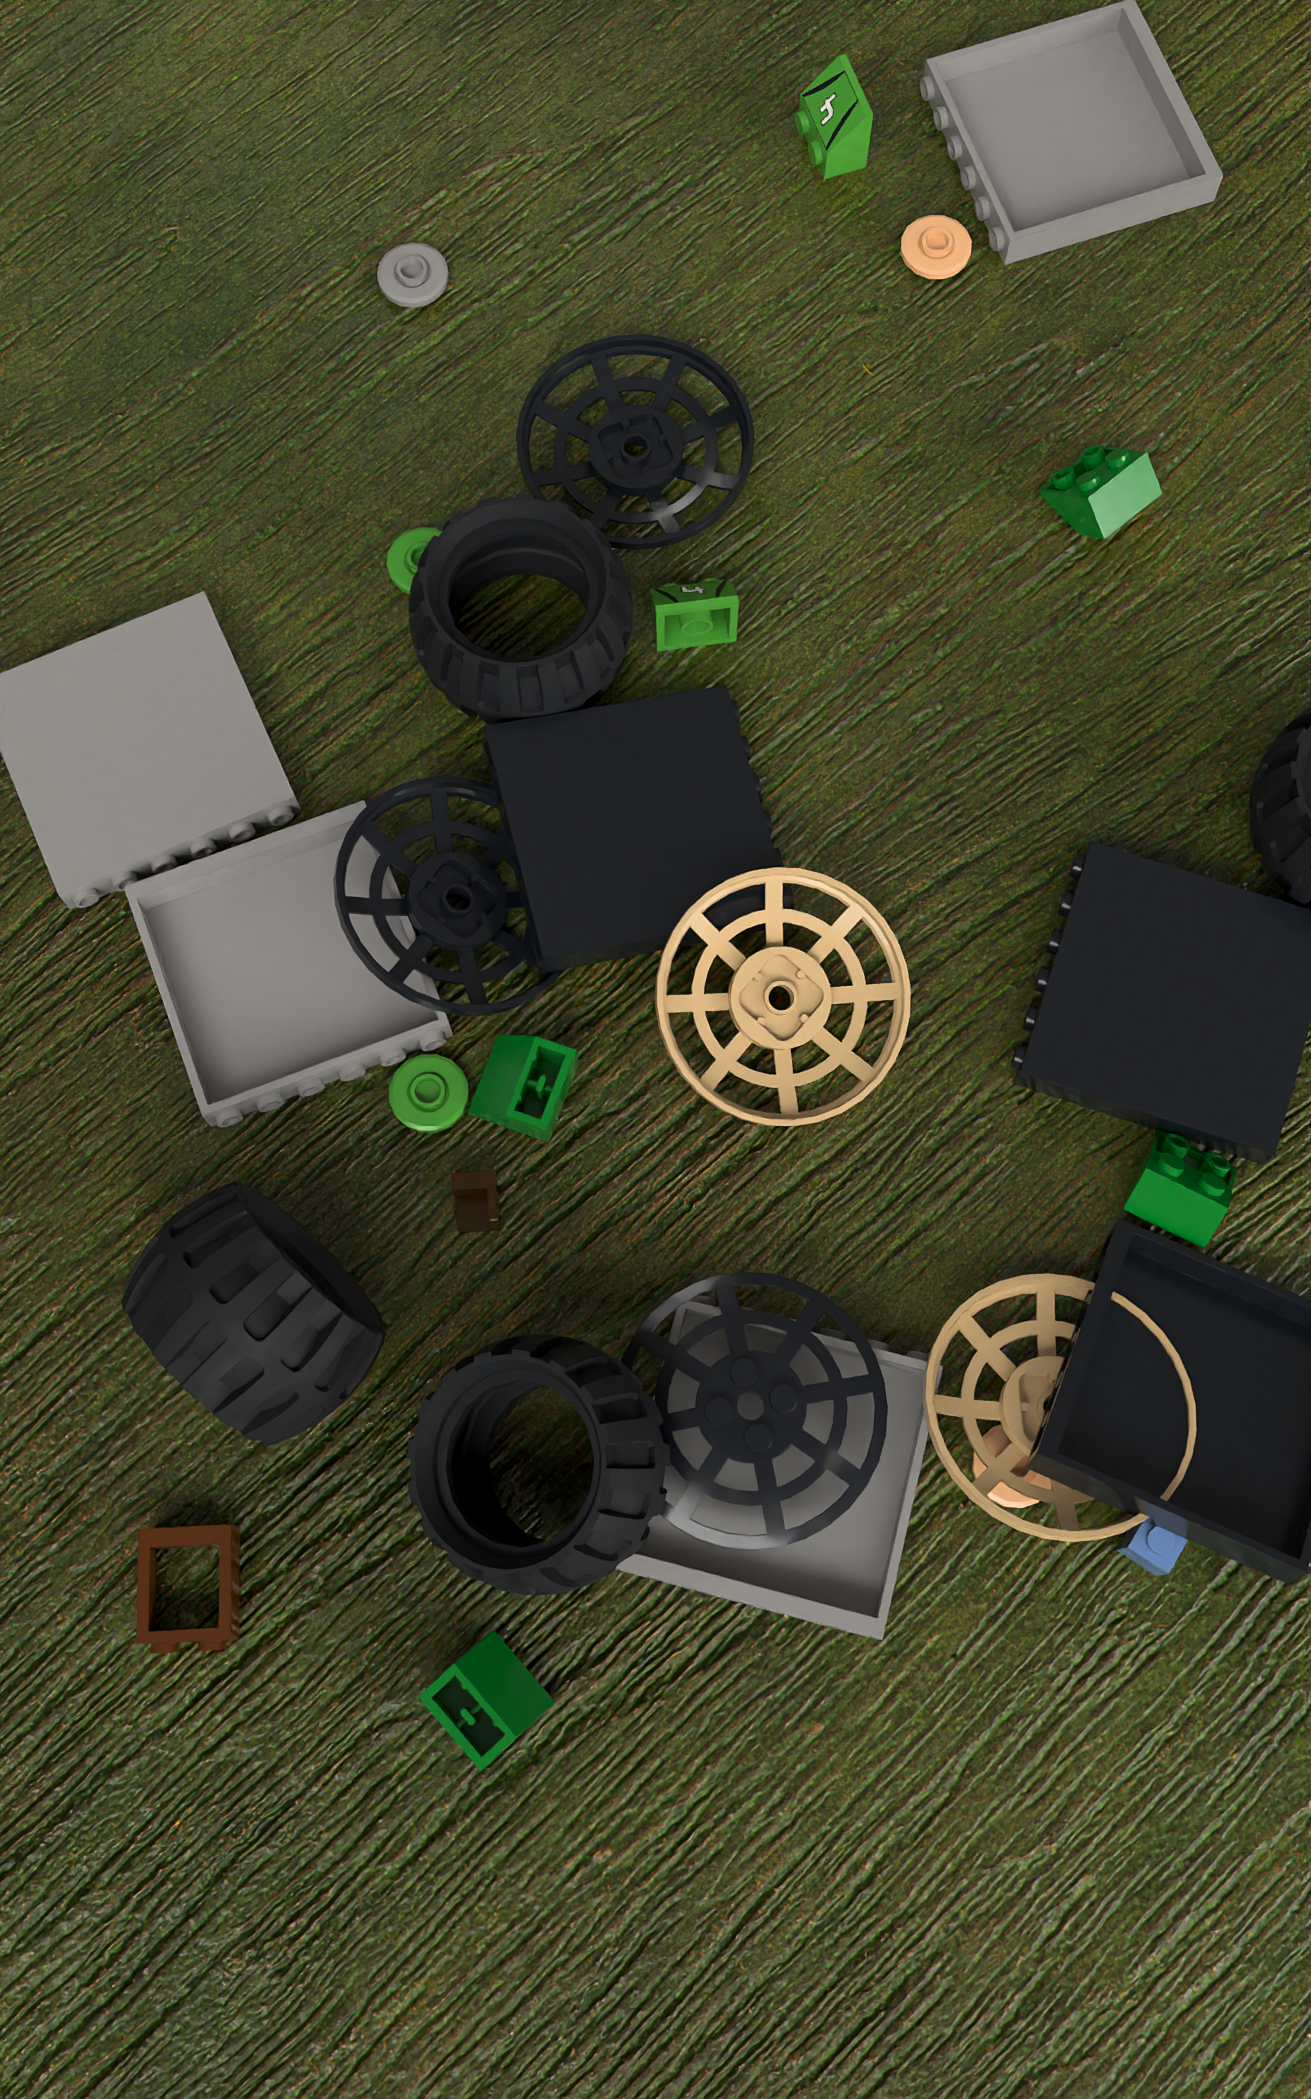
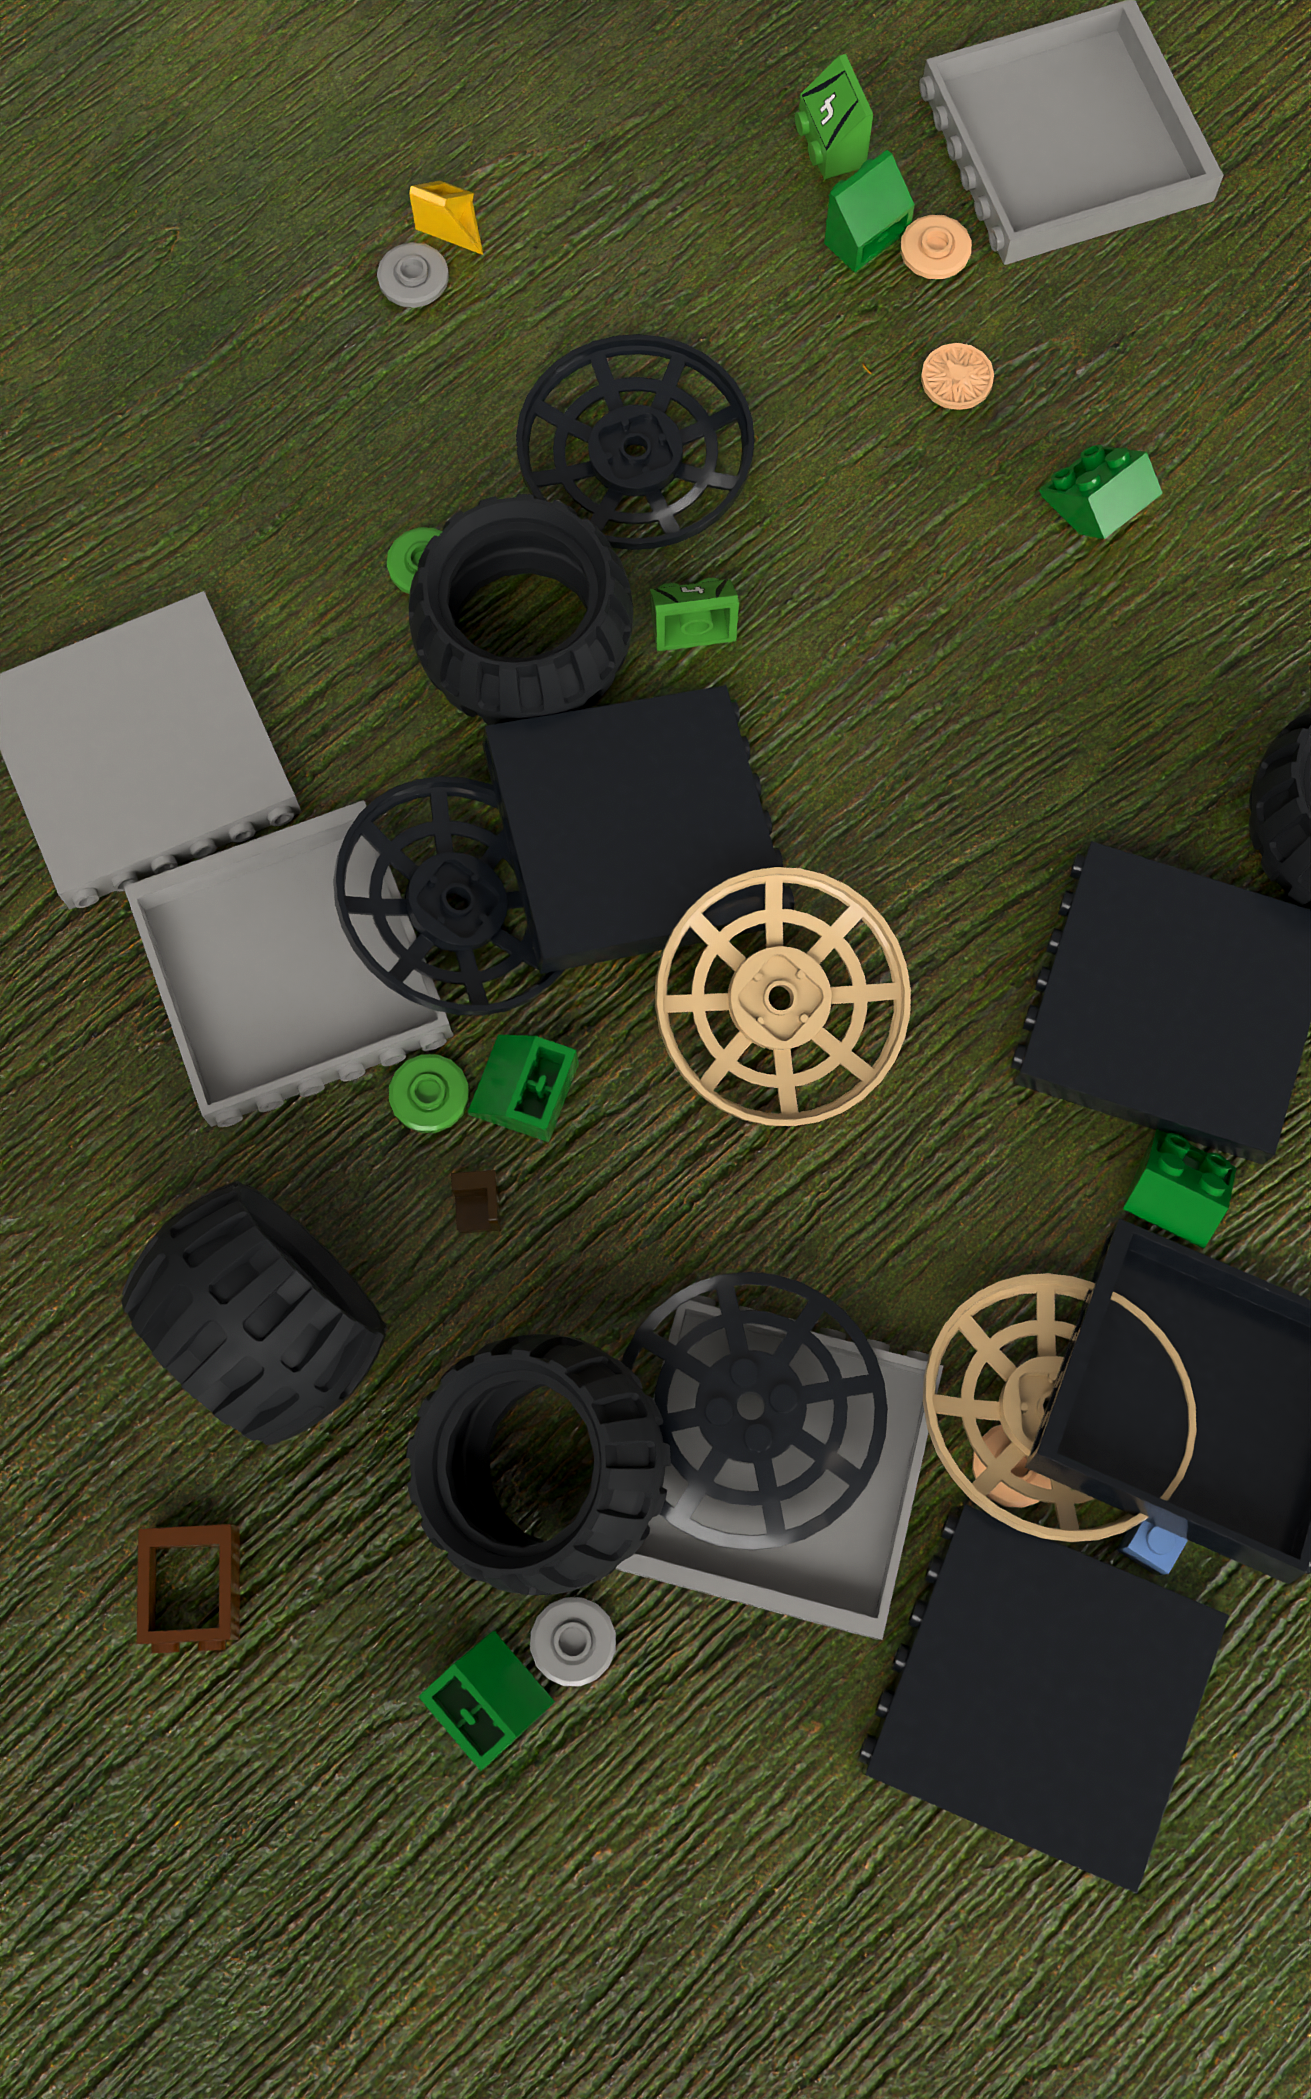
none -> yellow slope [409,181,484,255]
none -> light grey wheel [530,1597,616,1686]
none -> green slope [824,149,915,272]
none -> black panel [857,1504,1229,1894]
none -> light nougat wheel [921,343,994,410]

